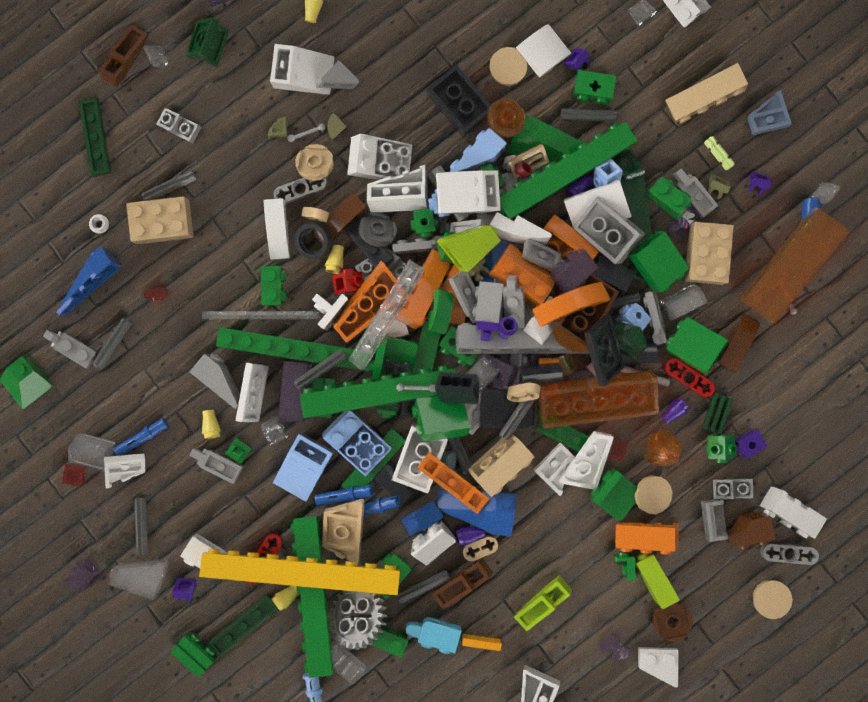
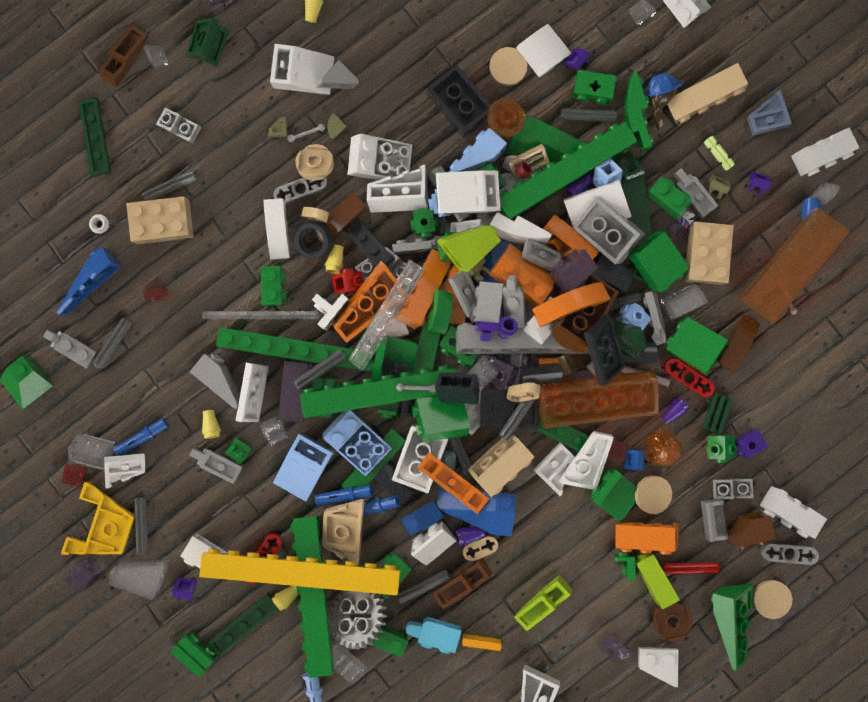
dark grey tile [358,212,397,247] -> none
none -> yellow wing [61,482,135,555]
none -> green slope [624,71,653,152]
none -> blue tile [624,449,647,470]
none -> piece [647,73,684,130]
none -> red axle [662,562,720,575]
none -> green wedge [711,584,753,671]
none -> white wedge [791,128,859,176]

